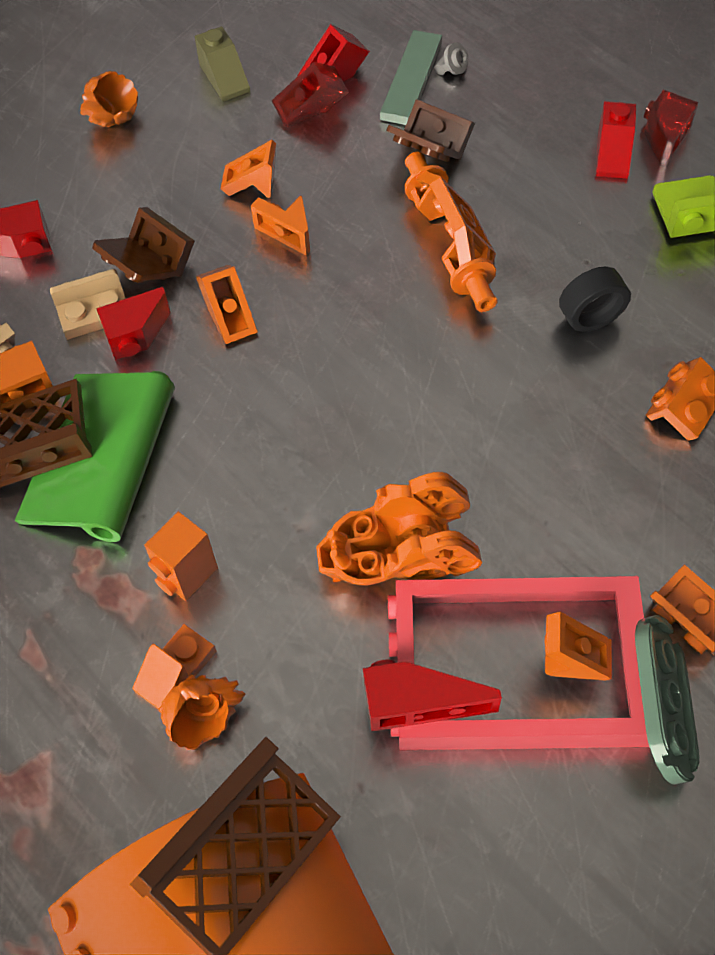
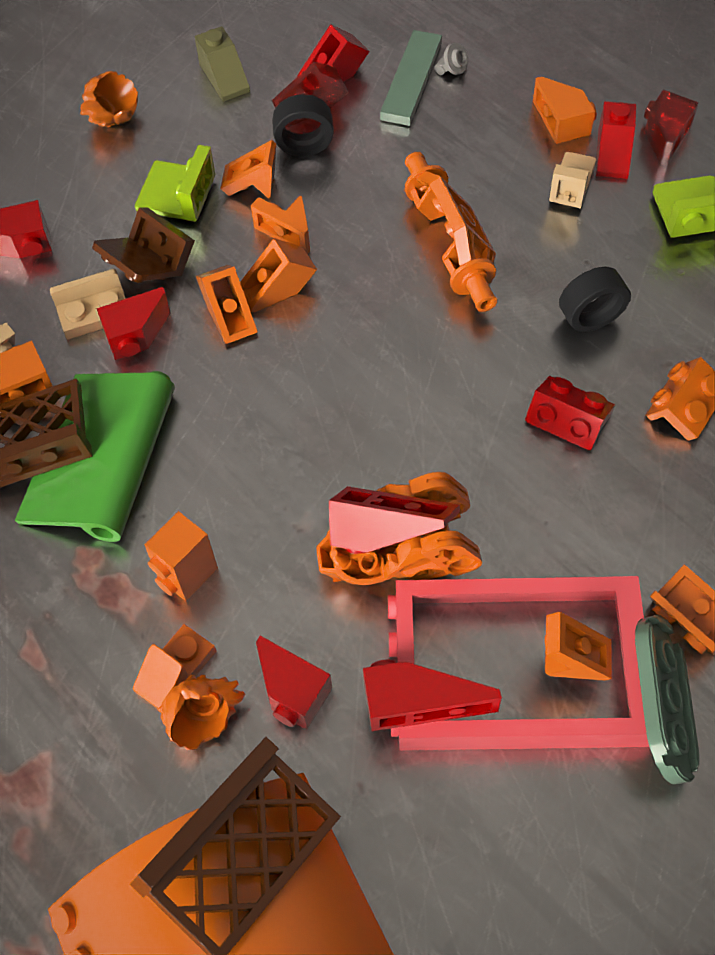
reddish brown bracket [386,99,475,162] -> none
none -> lime bracket [135,145,216,222]
none -> orange slope [240,238,317,313]
none -> red slope [256,635,332,730]
none -> black tyre [272,94,334,156]
none -> slope [329,486,460,554]
none -> red bracket [525,376,615,450]
none -> orange slope [533,76,597,144]
none -> tan bracket [549,152,596,209]

